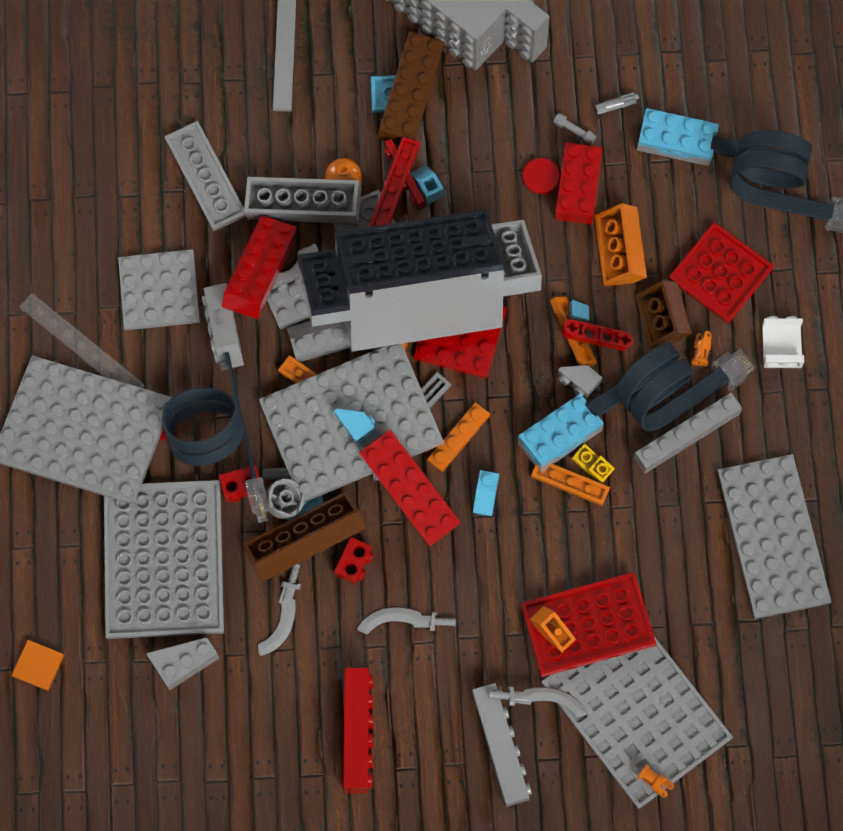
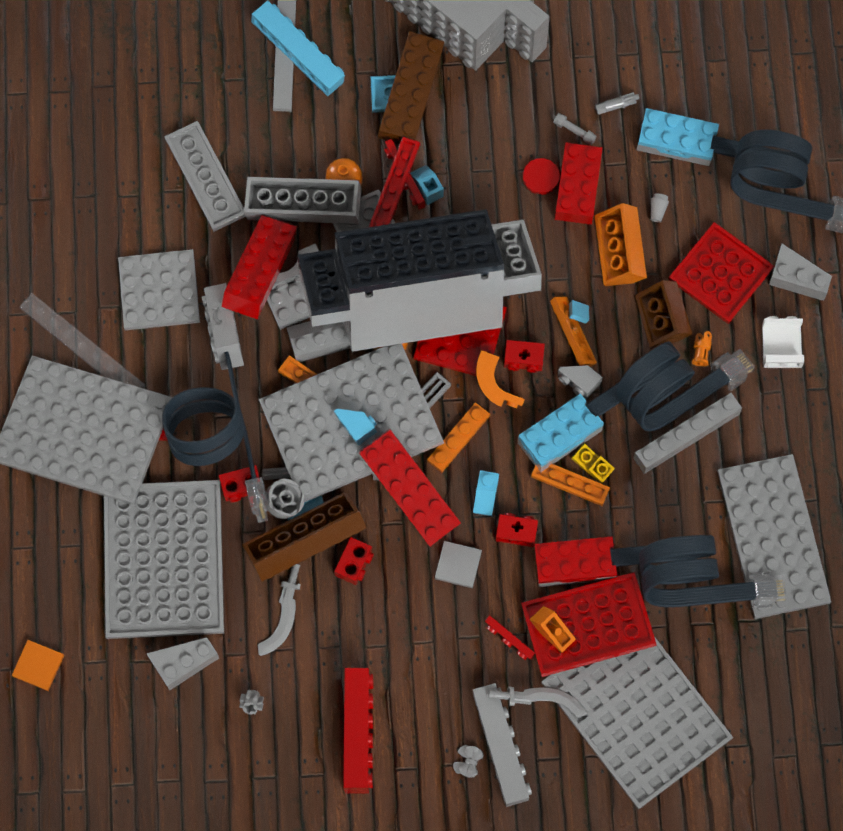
light grey sword [357,608,456,634] -> none
red beam [561,319,633,351] -> none
orange piece [637,764,674,798] -> none
none -> light grey gear [239,690,264,715]
none -> medium azure brick [251,1,345,96]
none -> light grey tile [435,541,482,588]
none -> light grey piece [453,745,484,778]
none -> orange arch [476,350,525,408]
none -> red plate [485,615,535,660]
none -> red brick [496,513,538,547]
none -> red brick [504,340,545,373]
none -> piece [535,535,786,609]
none -> light grey cone [650,194,669,222]
none -> light grey wedge [769,244,832,301]

